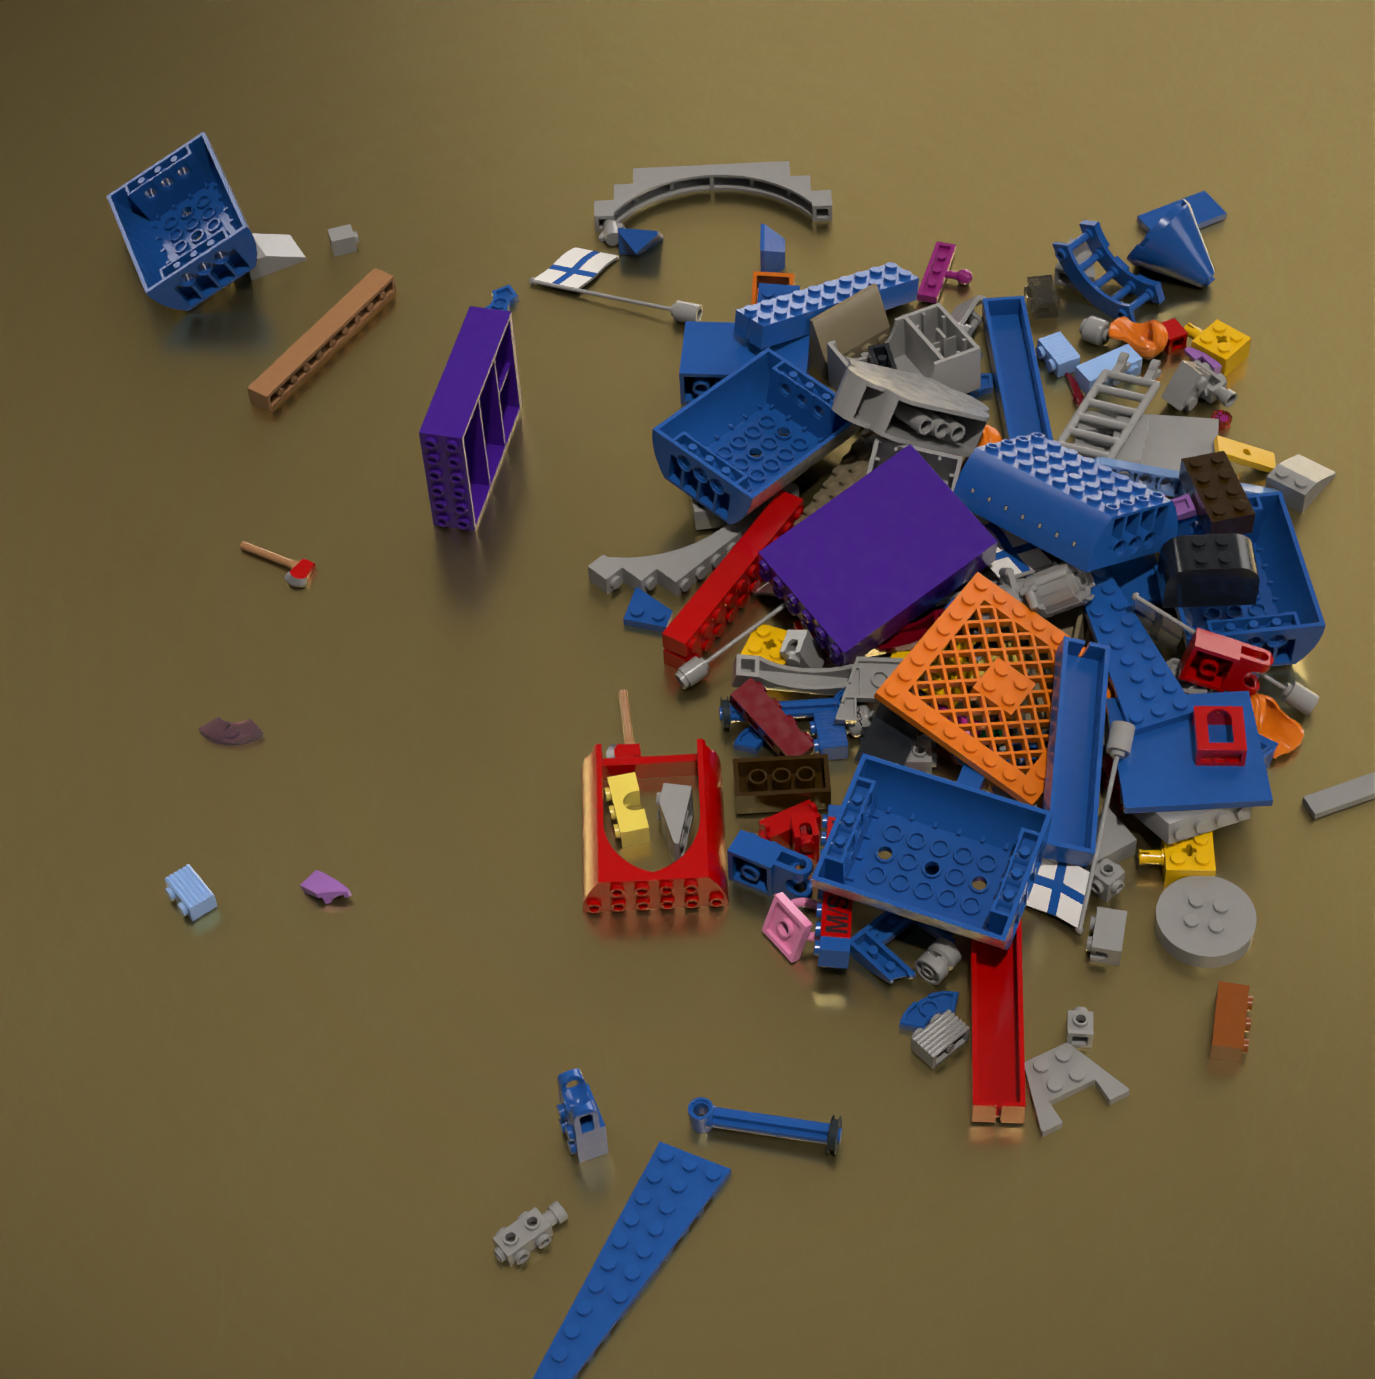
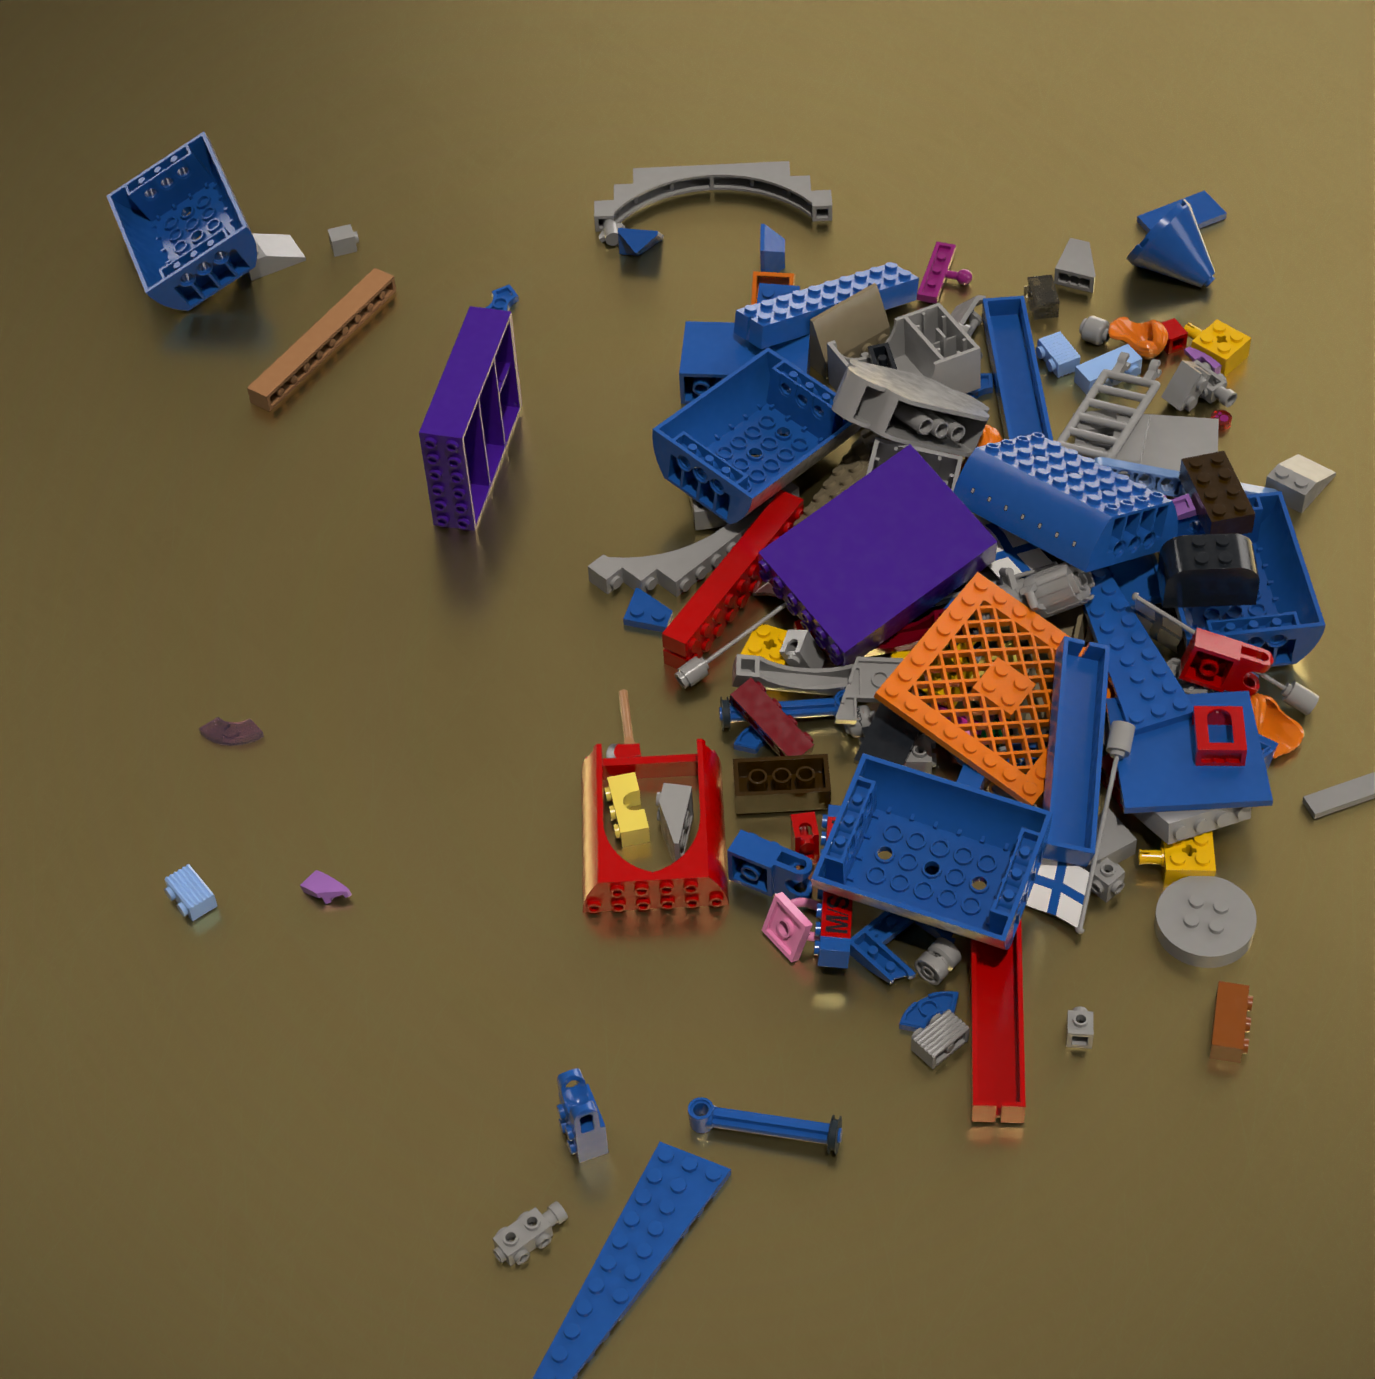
piece [240,541,316,587] -> none
flag [529,247,703,322] -> none
red brick [757,799,821,847] -> none
blue brick [809,710,848,760] -> none
light grey wing [1025,1042,1130,1137] -> none
blue fence [1052,220,1165,323] -> none
dark red piece [1065,373,1084,408] -> none
light grey brick [1086,907,1127,966] -> none
yellow tile [1213,435,1276,473] -> none

